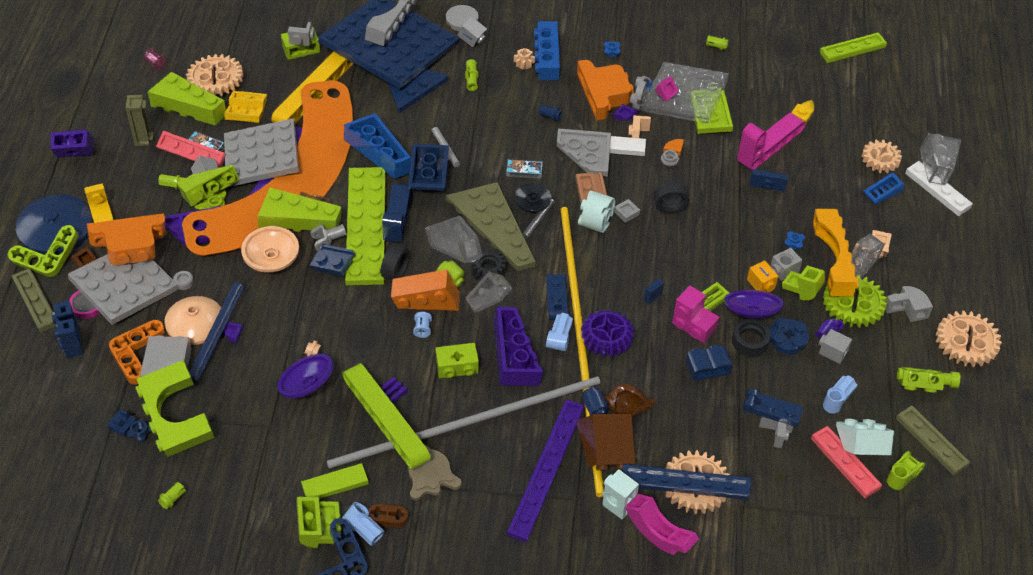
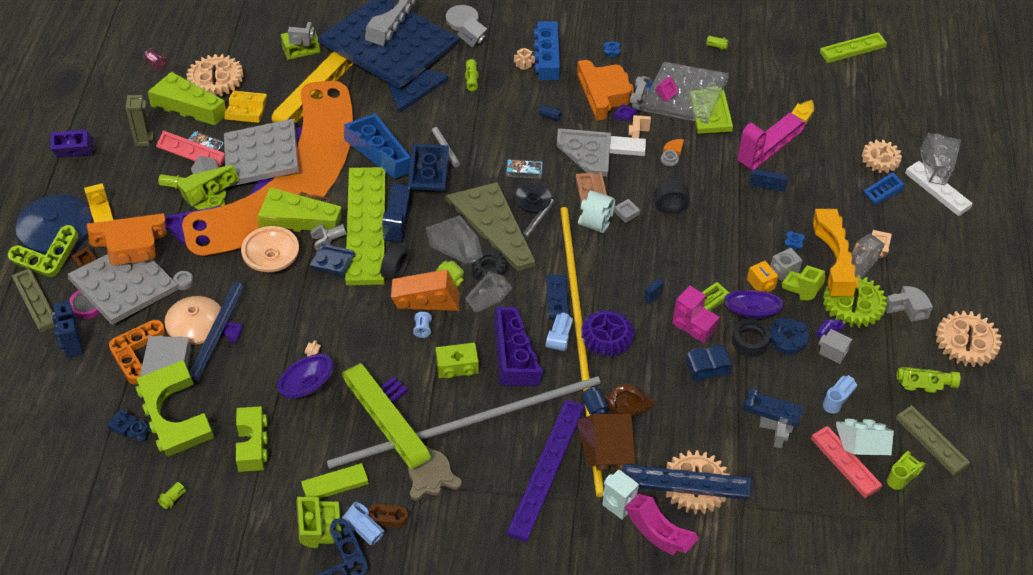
none -> lime arch [236,406,268,472]

